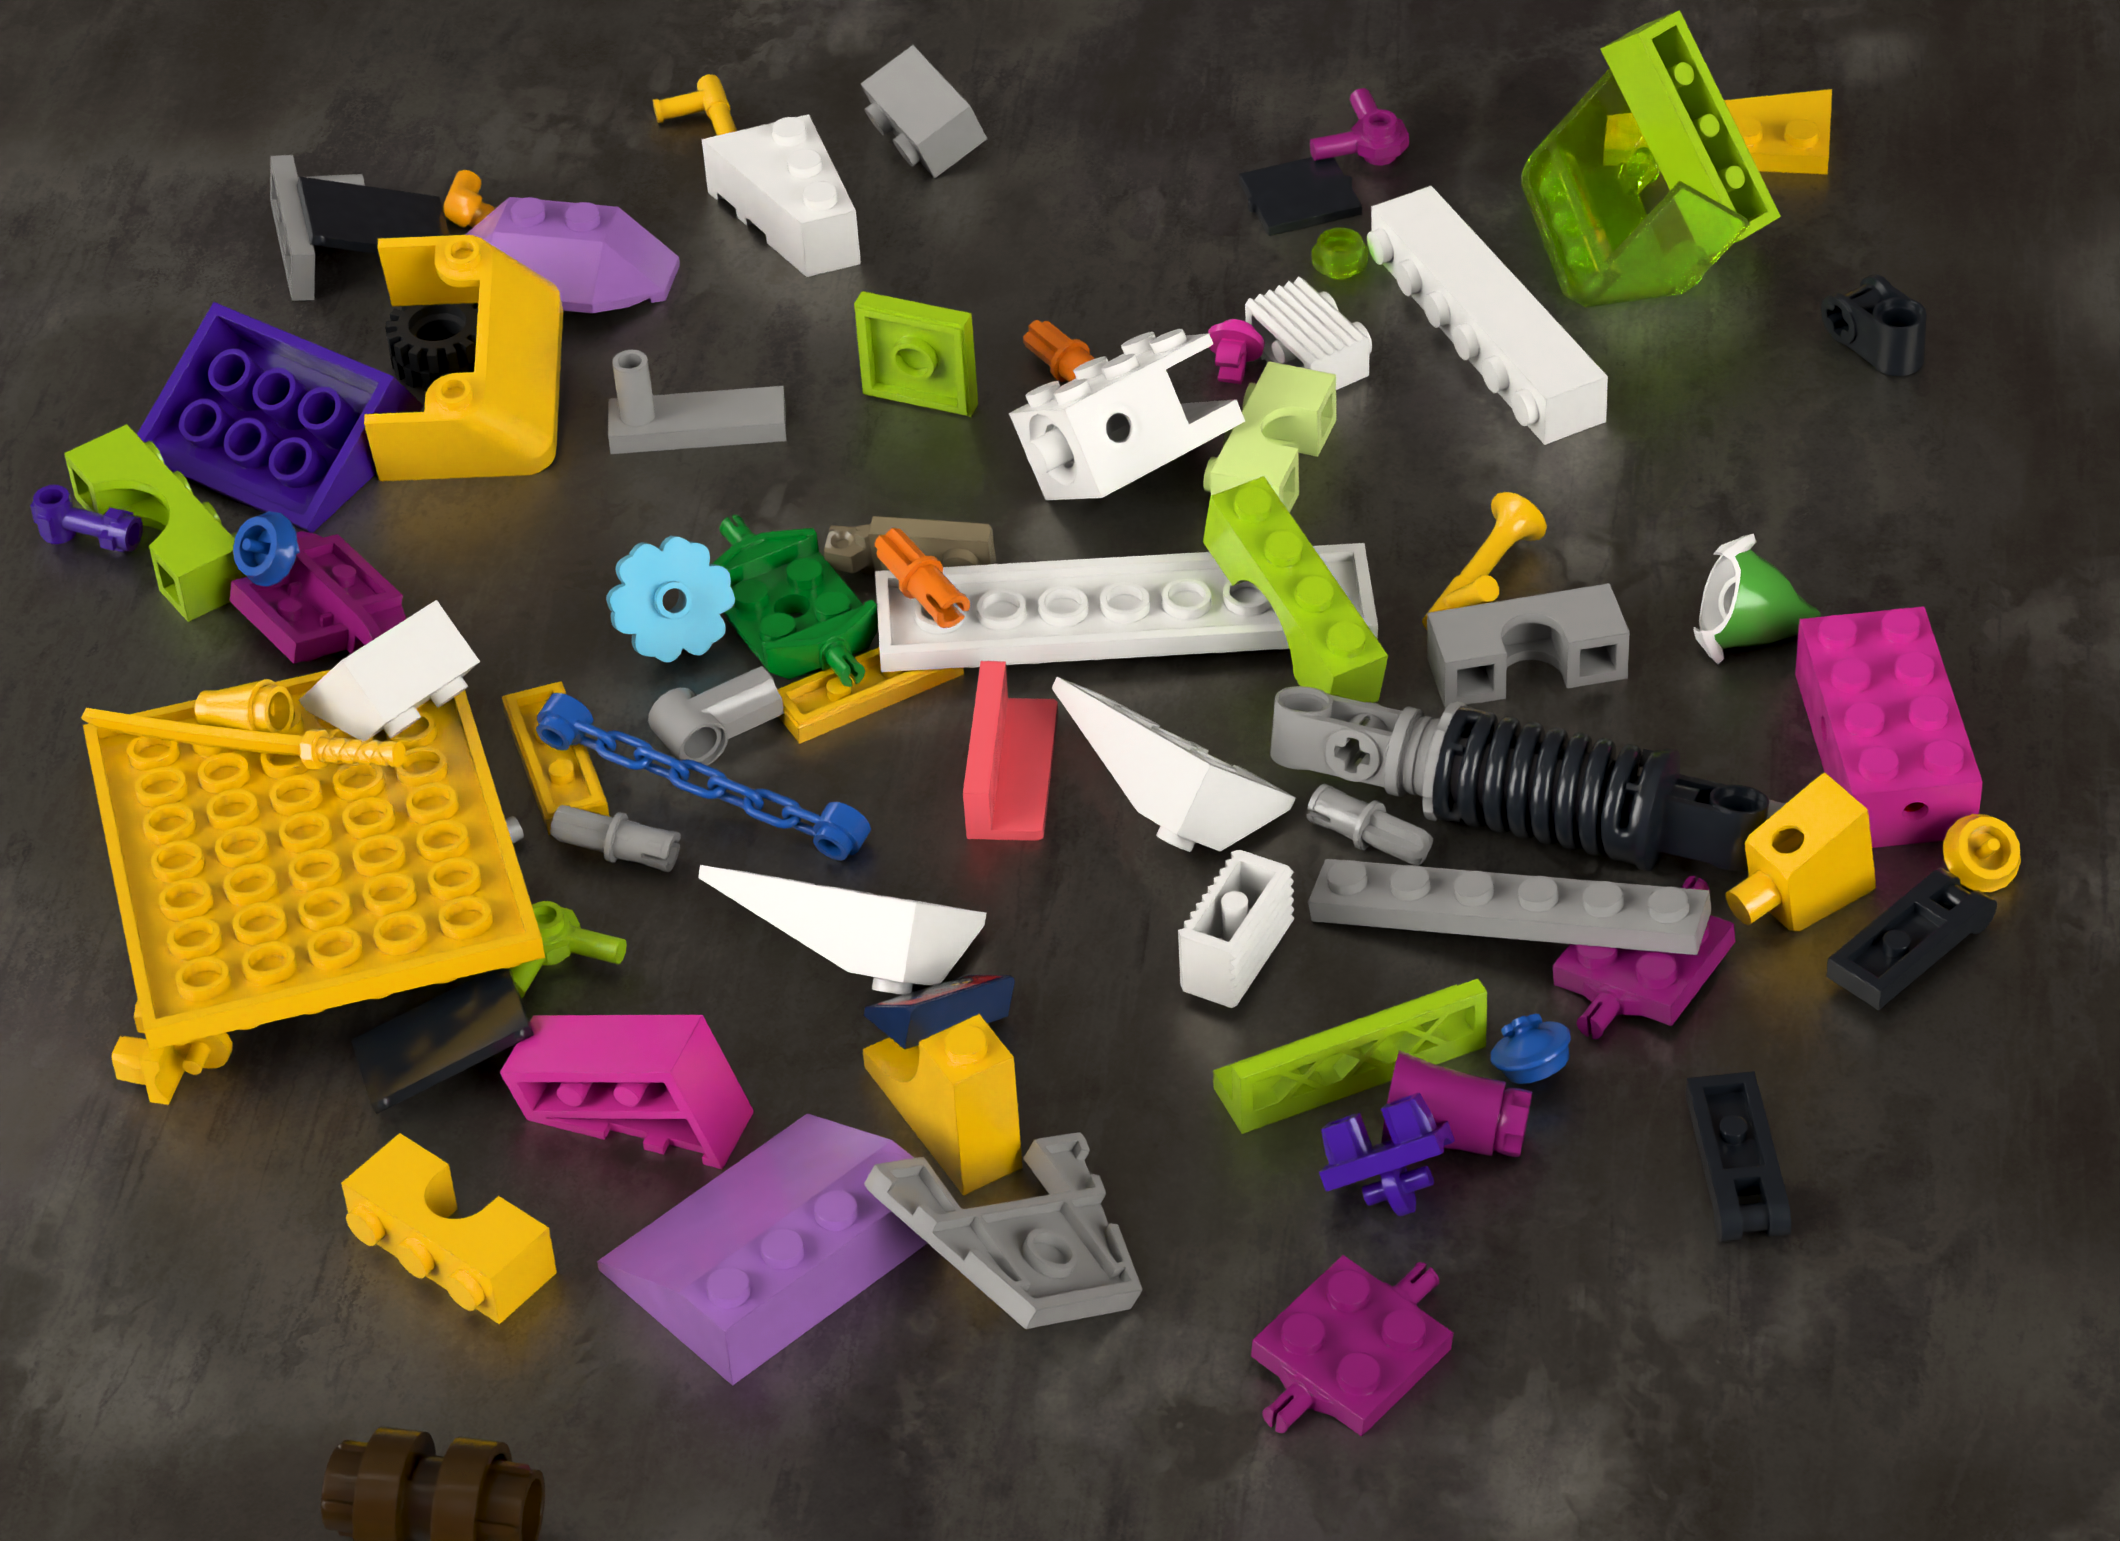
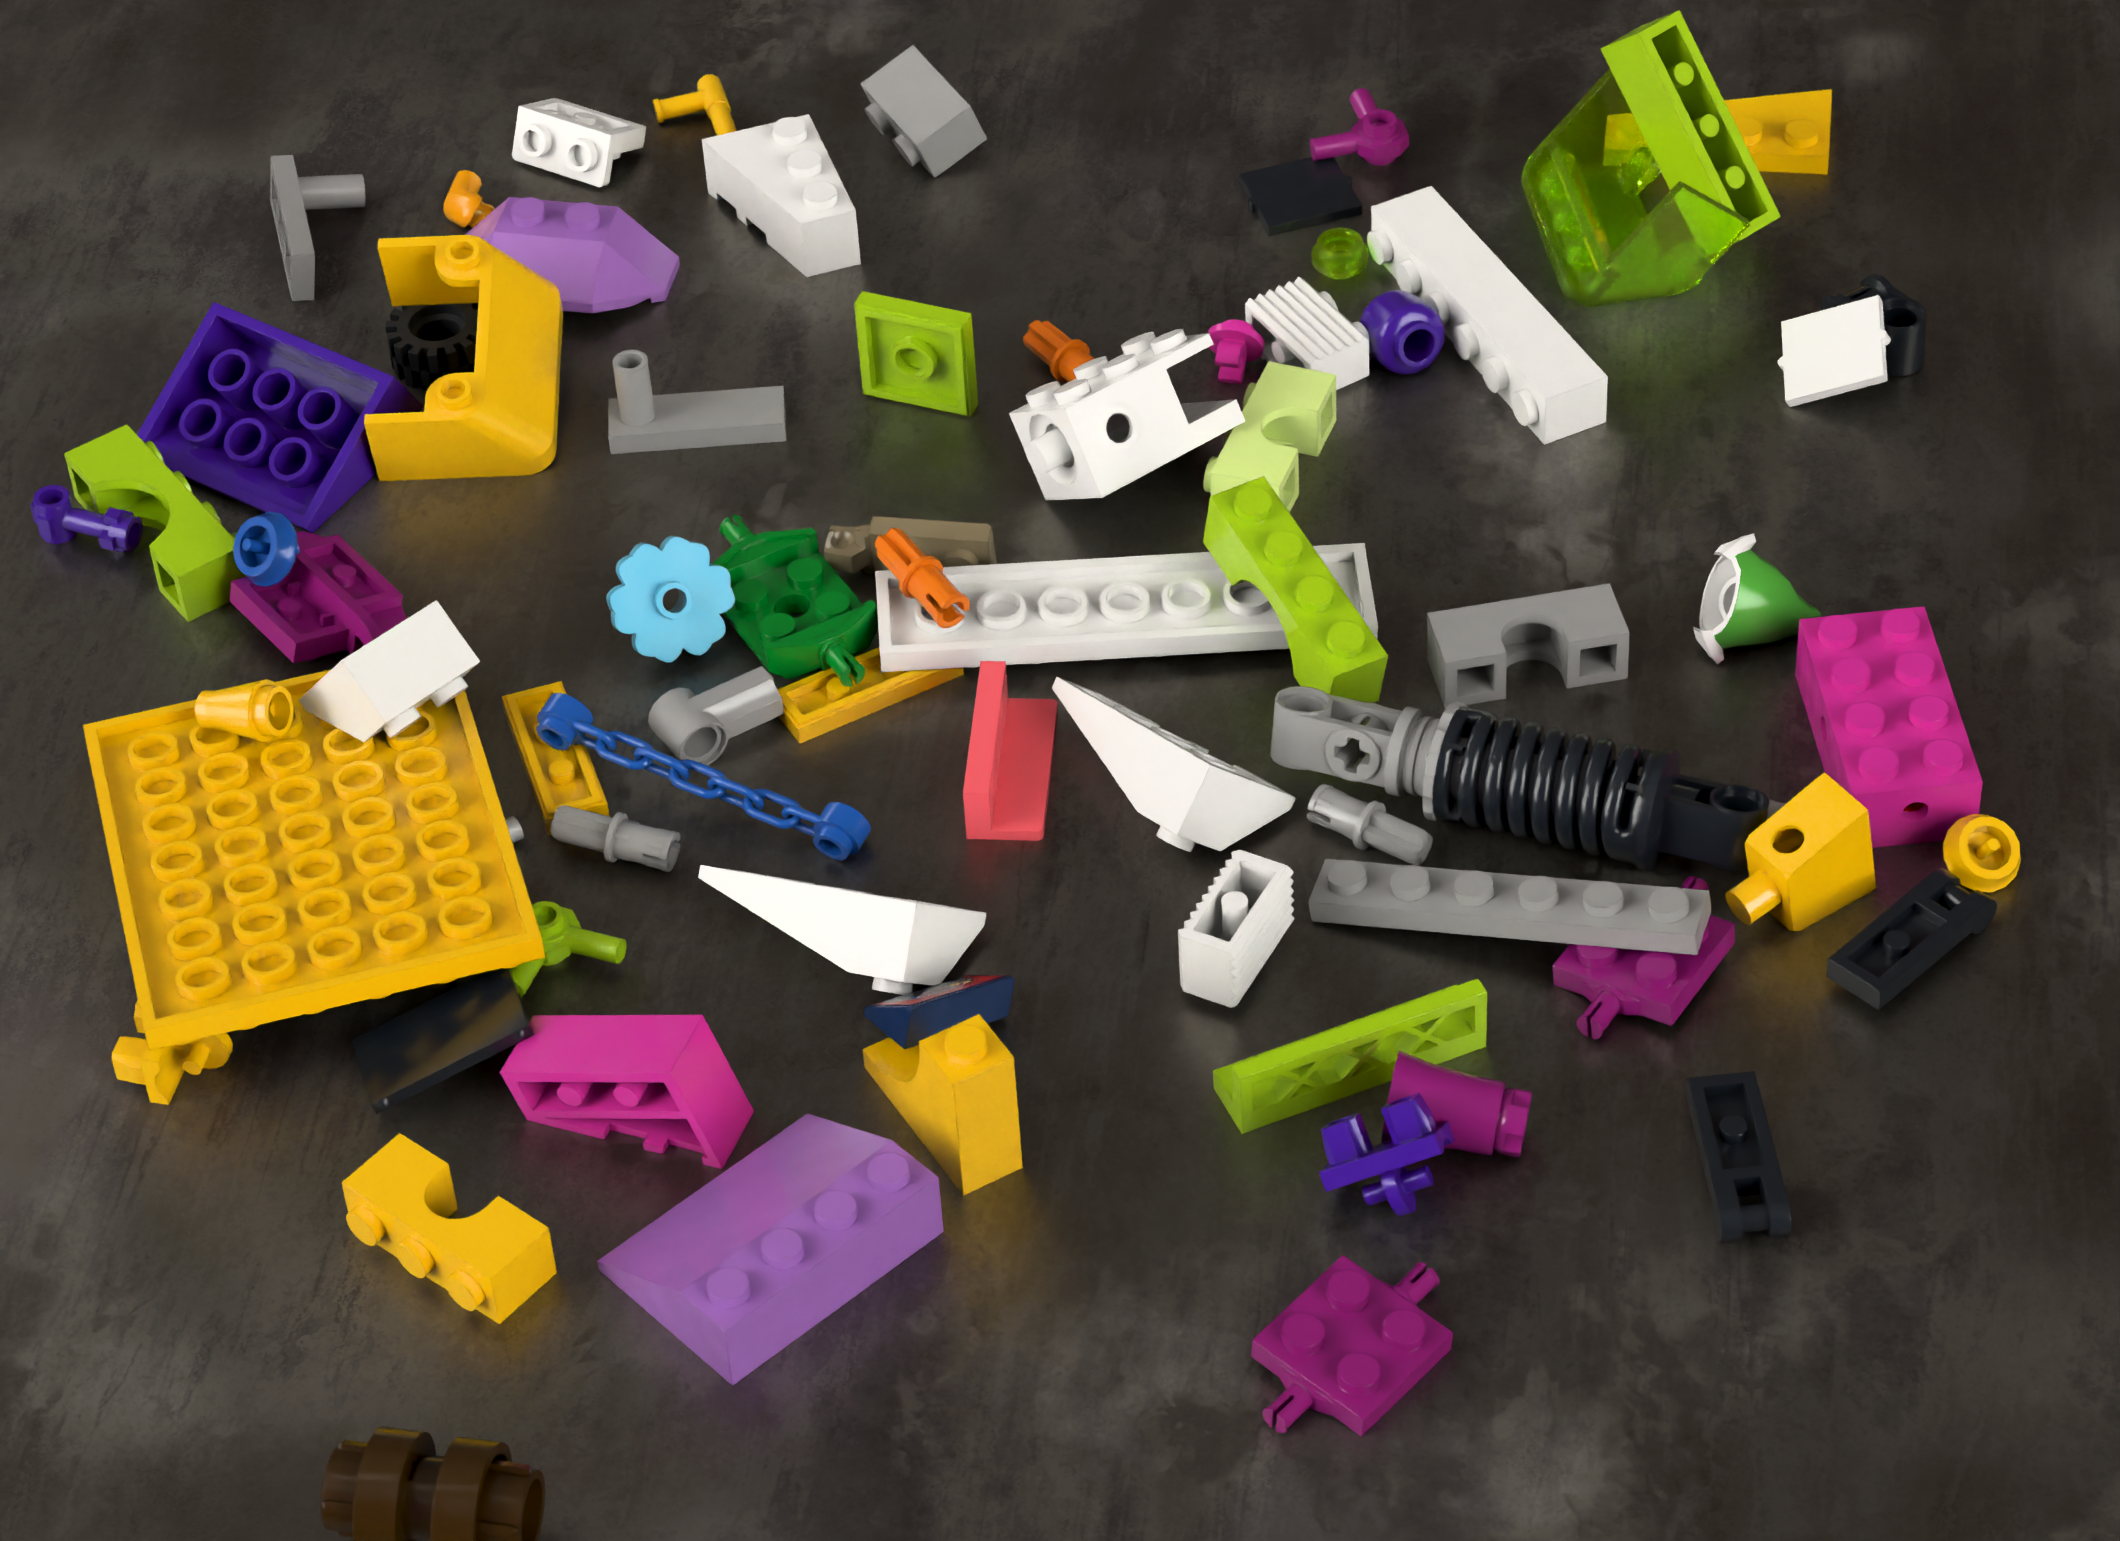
yellow sword [81,708,405,769] -> none
black piece [297,176,450,254] -> none
light grey wing [864,1132,1143,1329] -> none
yellow piece [1422,492,1547,630] -> none
blue hat [1491,1014,1571,1084] -> none
none -> white bracket [512,98,646,187]
none -> dark purple head [1359,290,1445,375]
none -> white piece [1778,295,1891,407]

